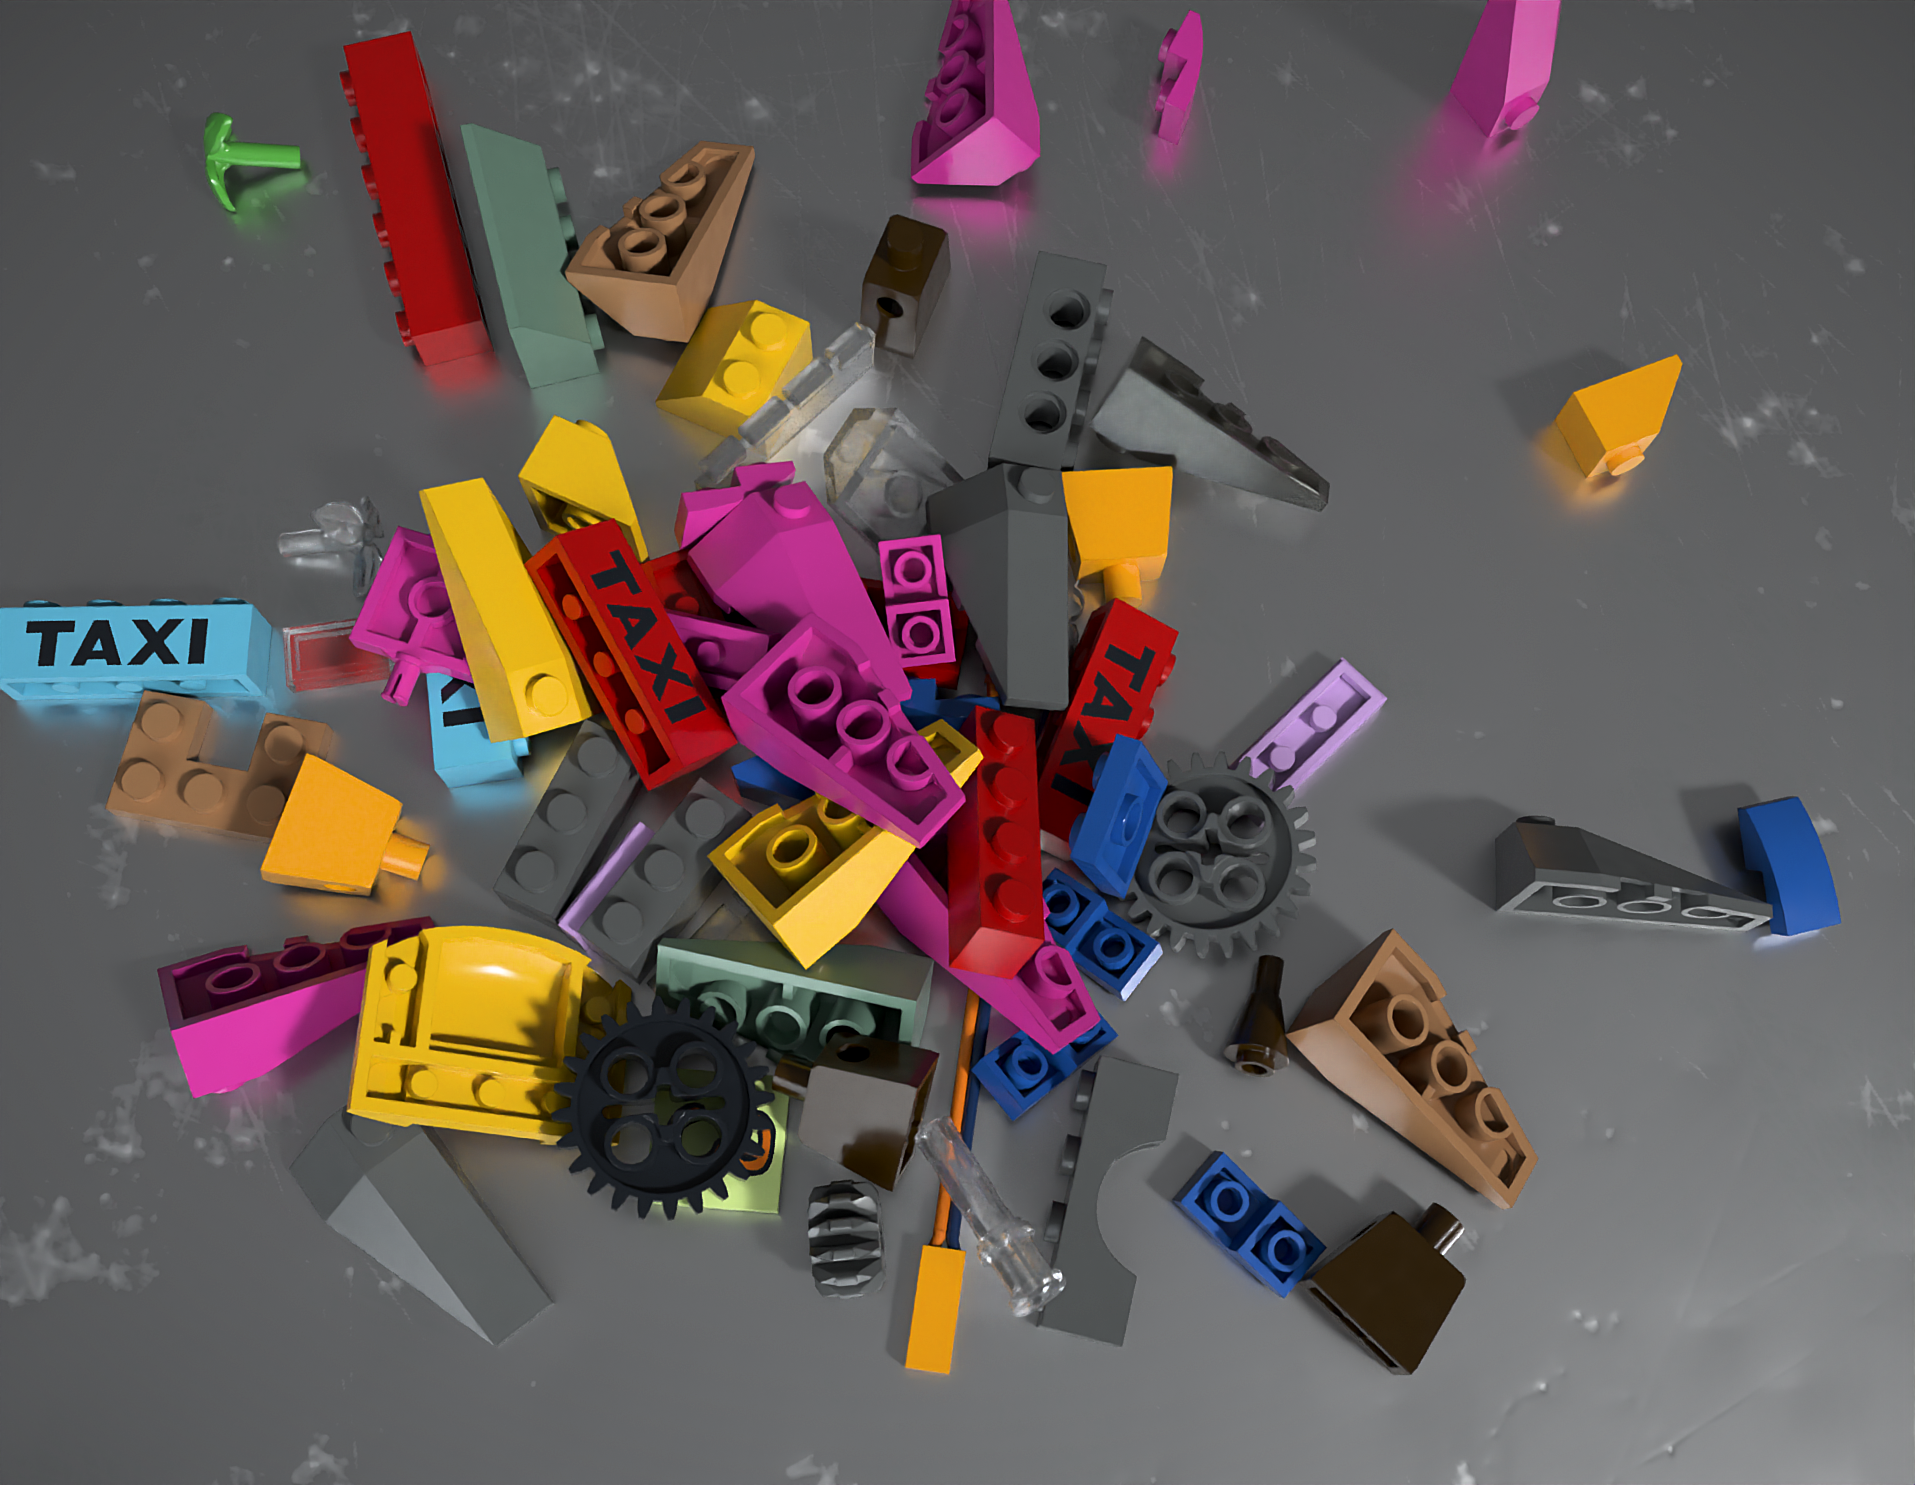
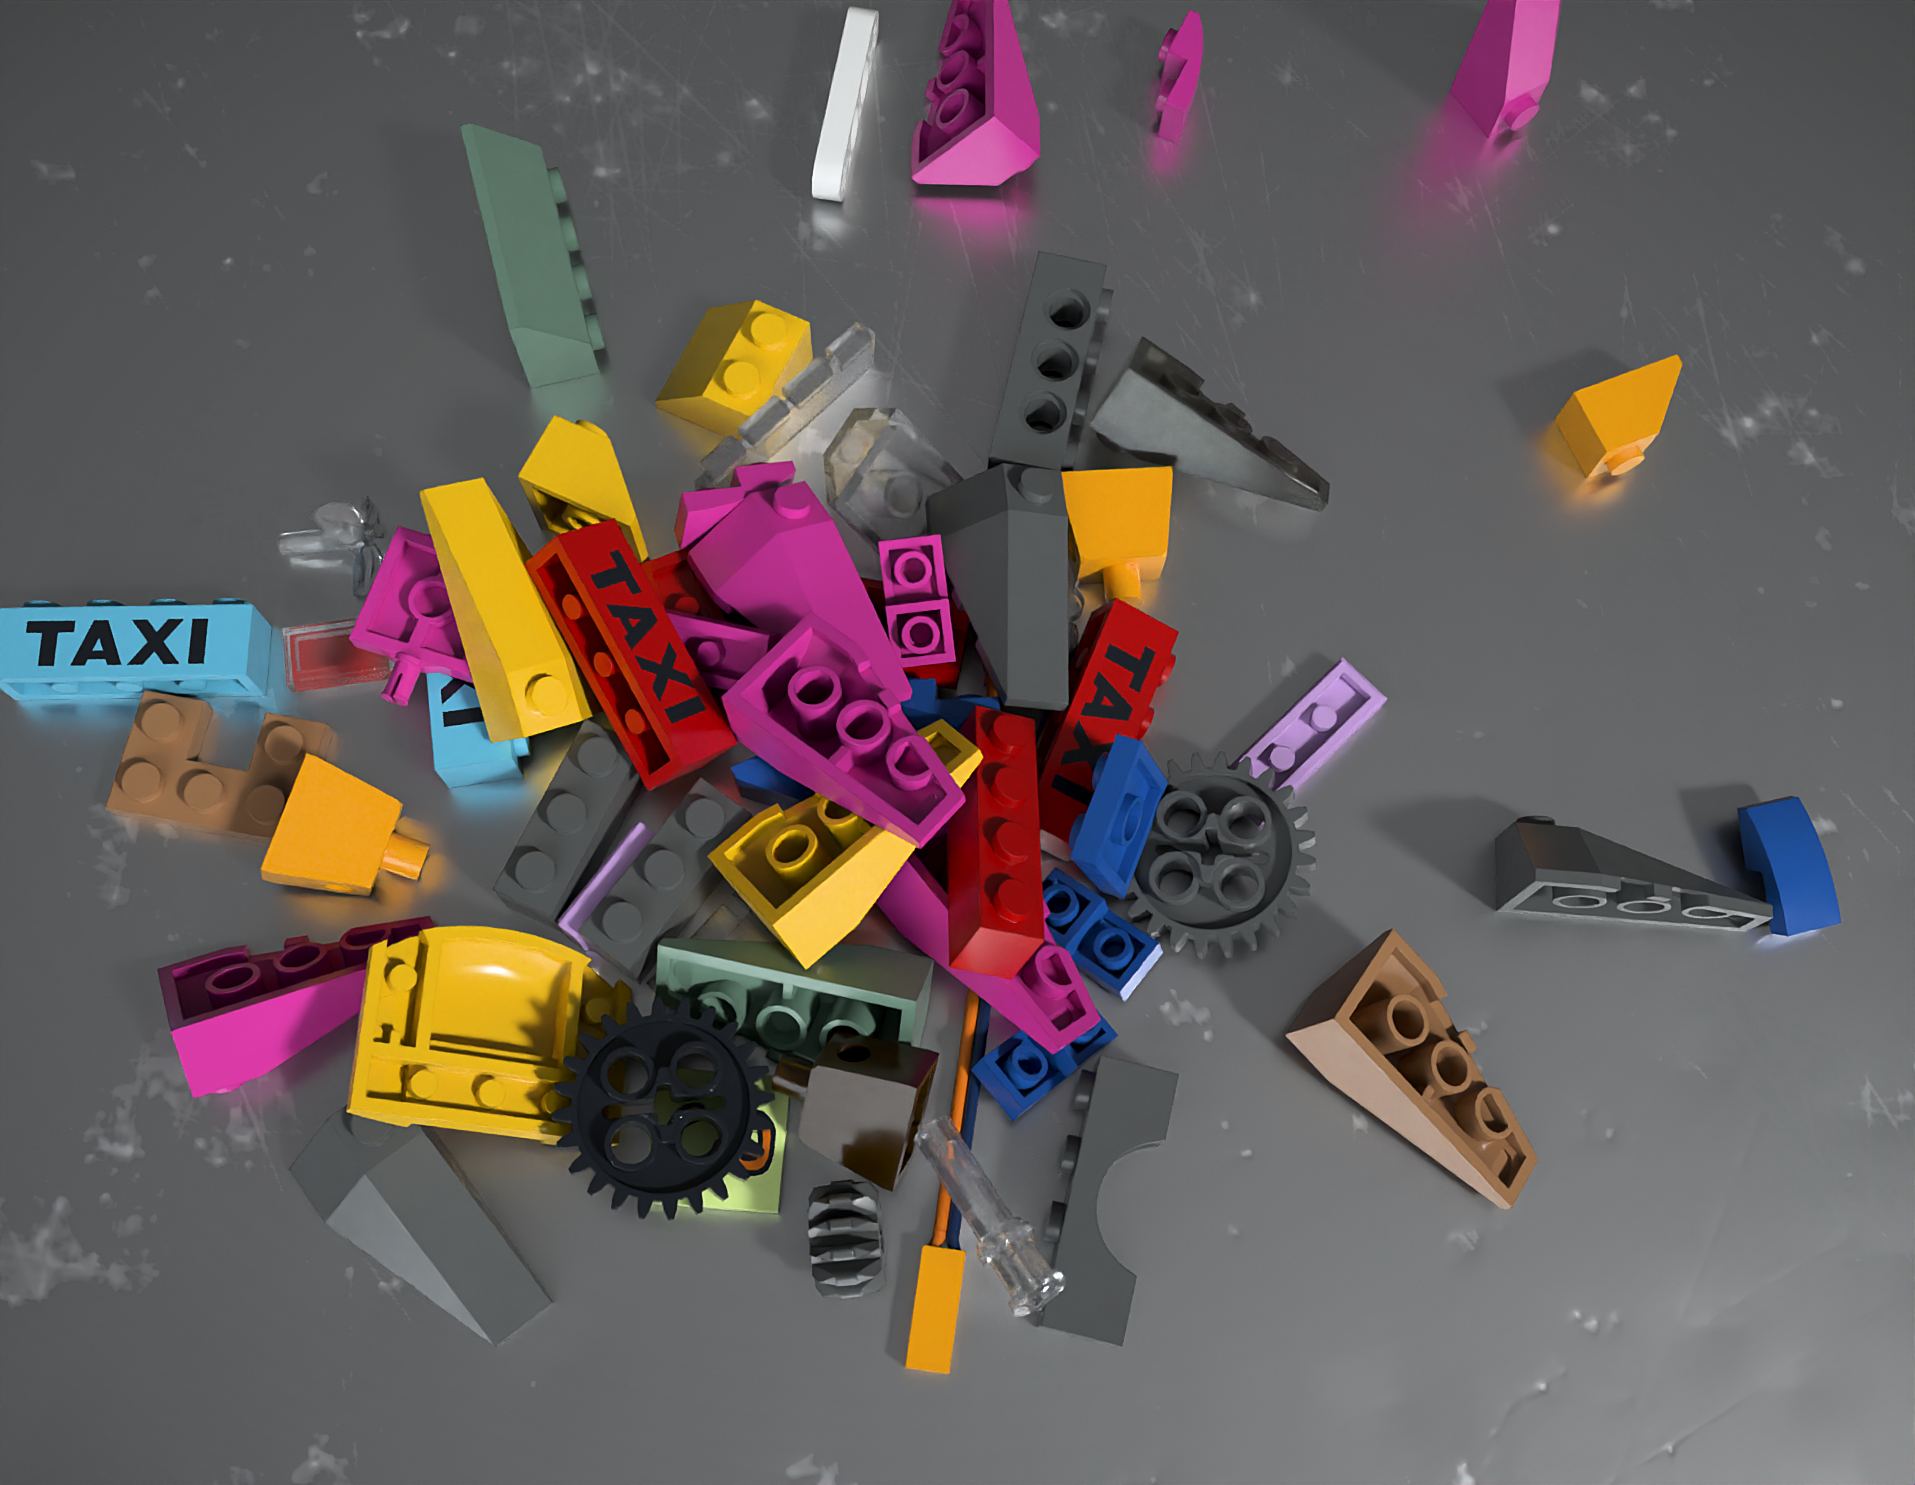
bright green plant [203,112,300,212] -> none
red brick [339,31,494,367] -> none
medium nougat wedge [565,141,755,343] -> none
dark brown torso [859,214,951,359] -> none
blue slope [1172,1150,1327,1299] -> none
dark brown cone [1224,955,1289,1077] -> none
dark brown torso [1298,1202,1466,1375] -> none
none -> white beam [812,6,879,202]

